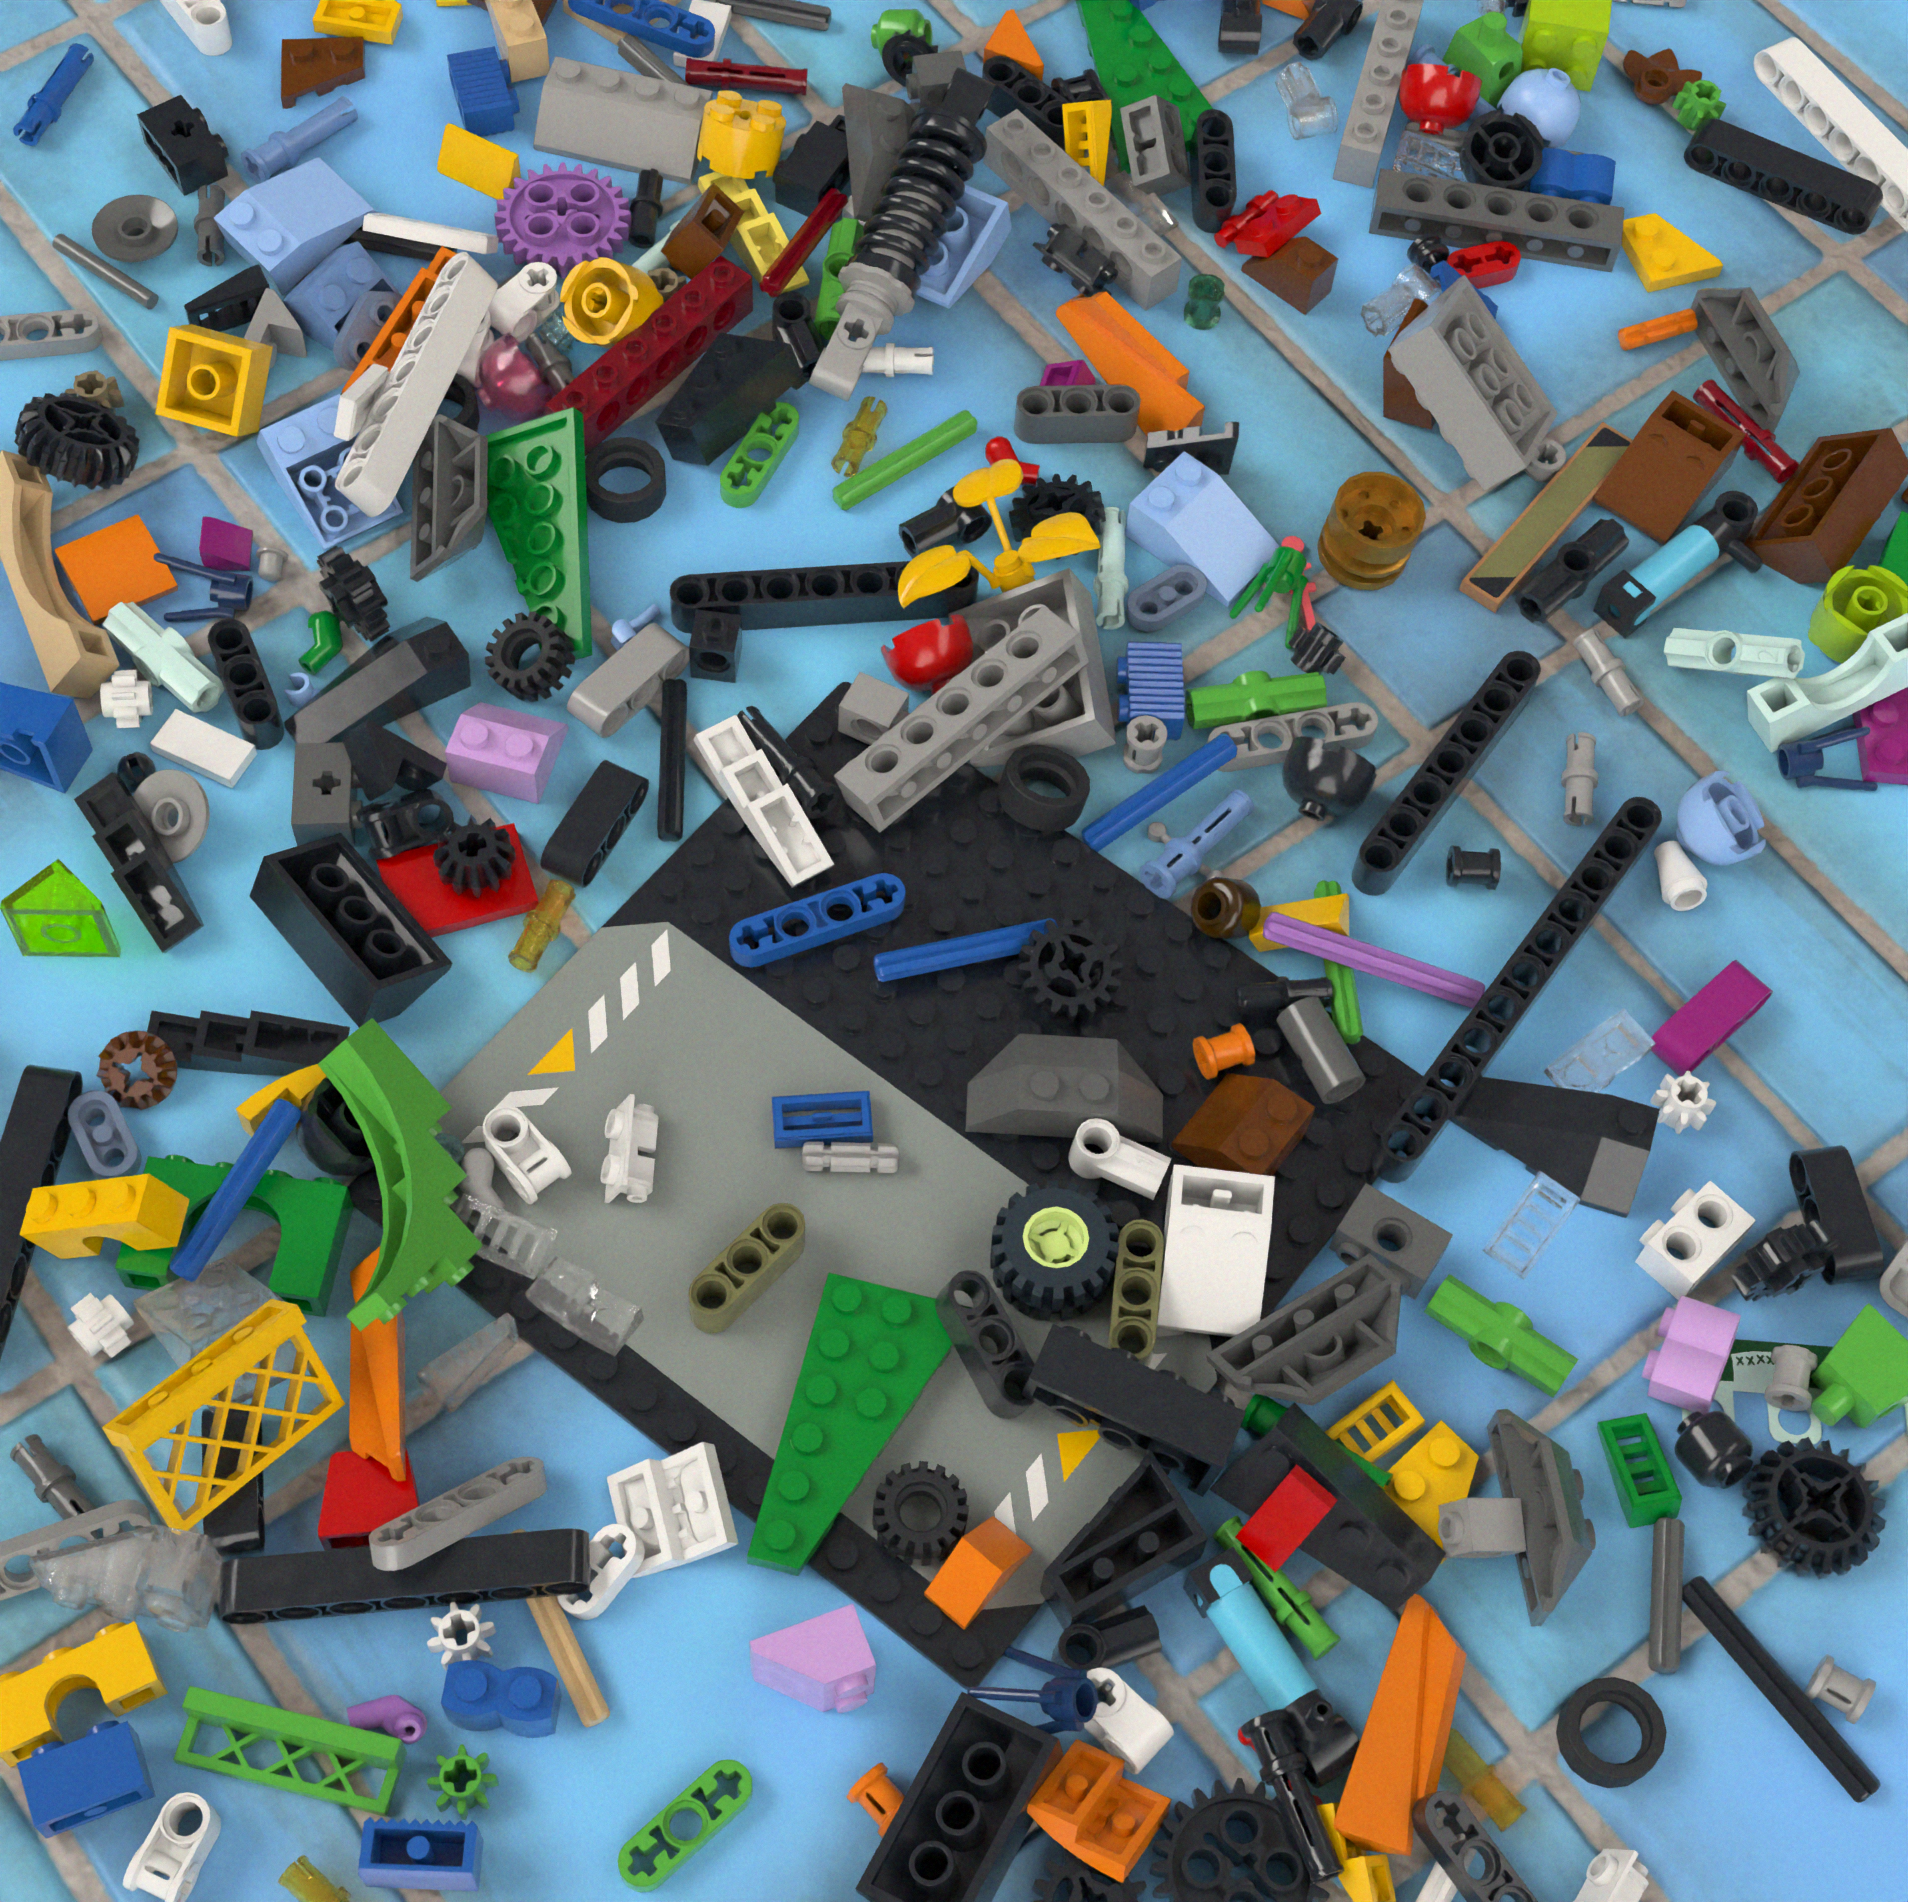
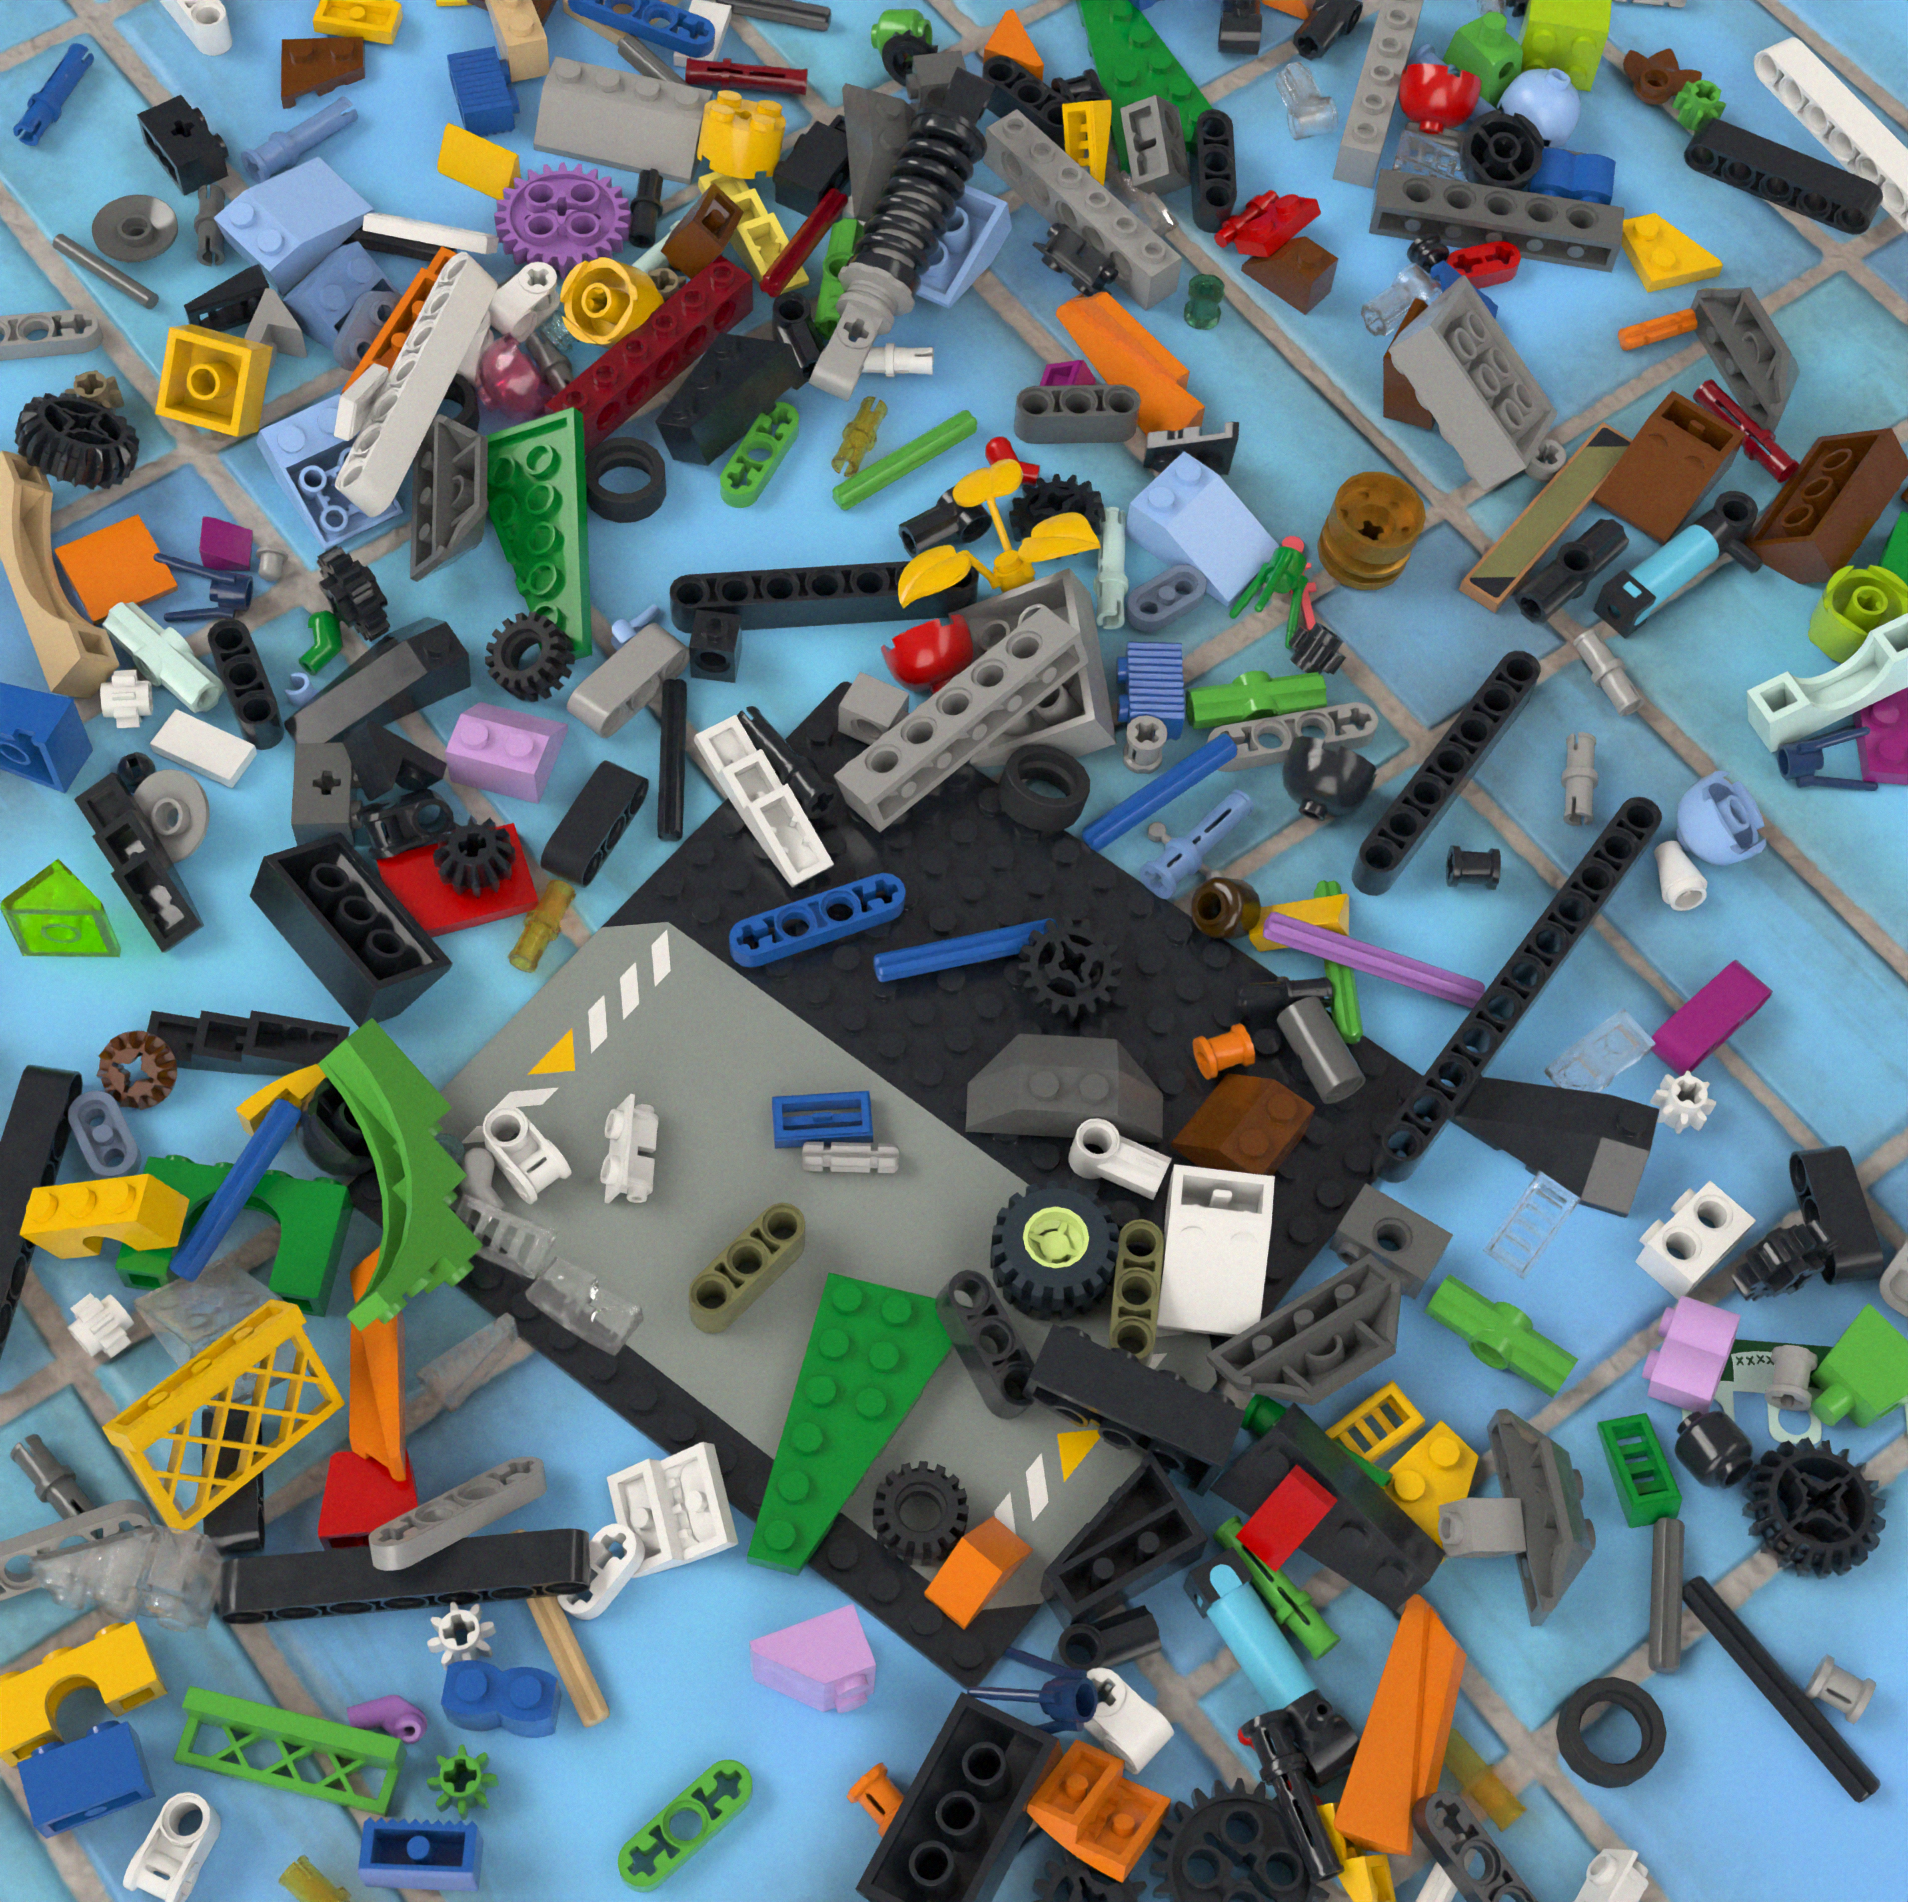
light aqua piece [1664,628,1805,679] -> none

